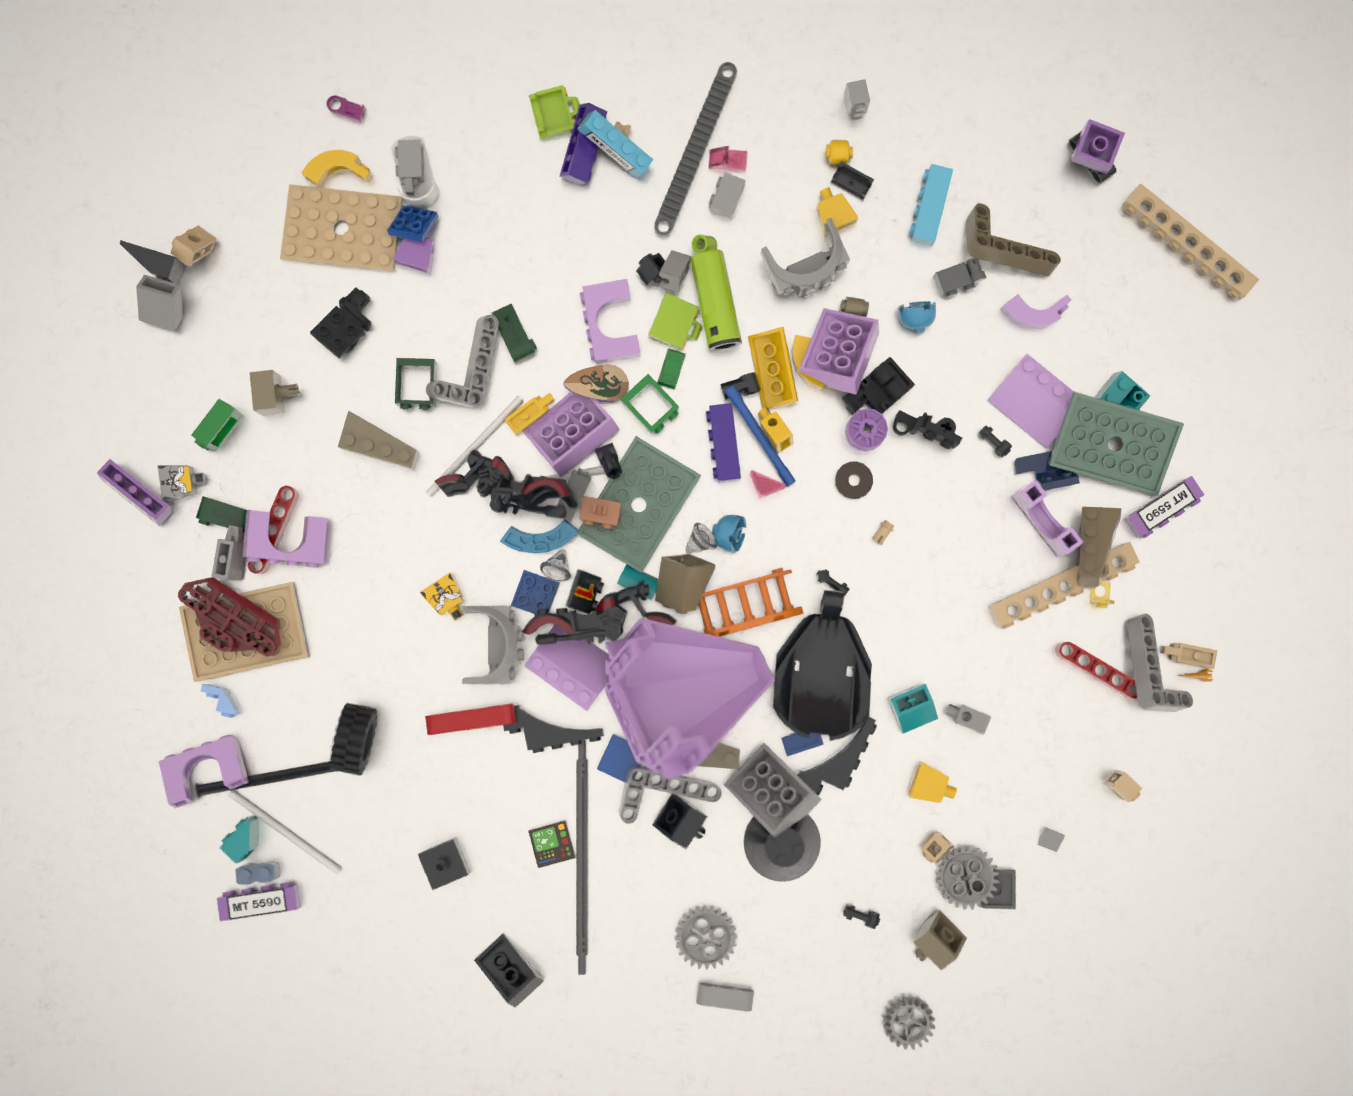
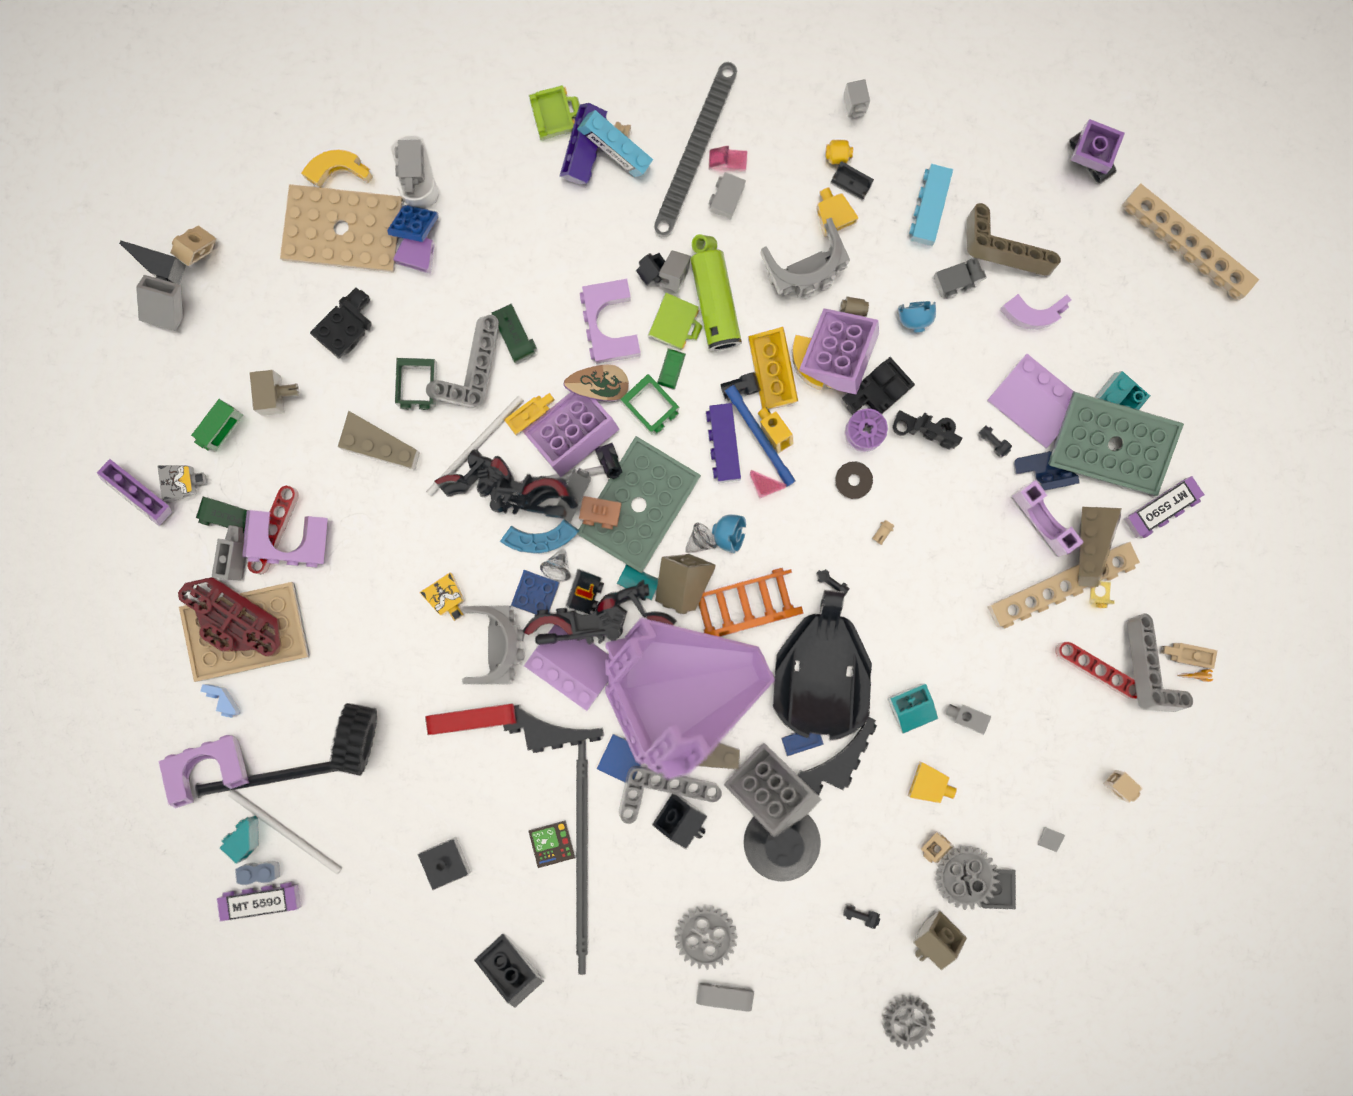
magenta piece [326,95,366,123] -> none

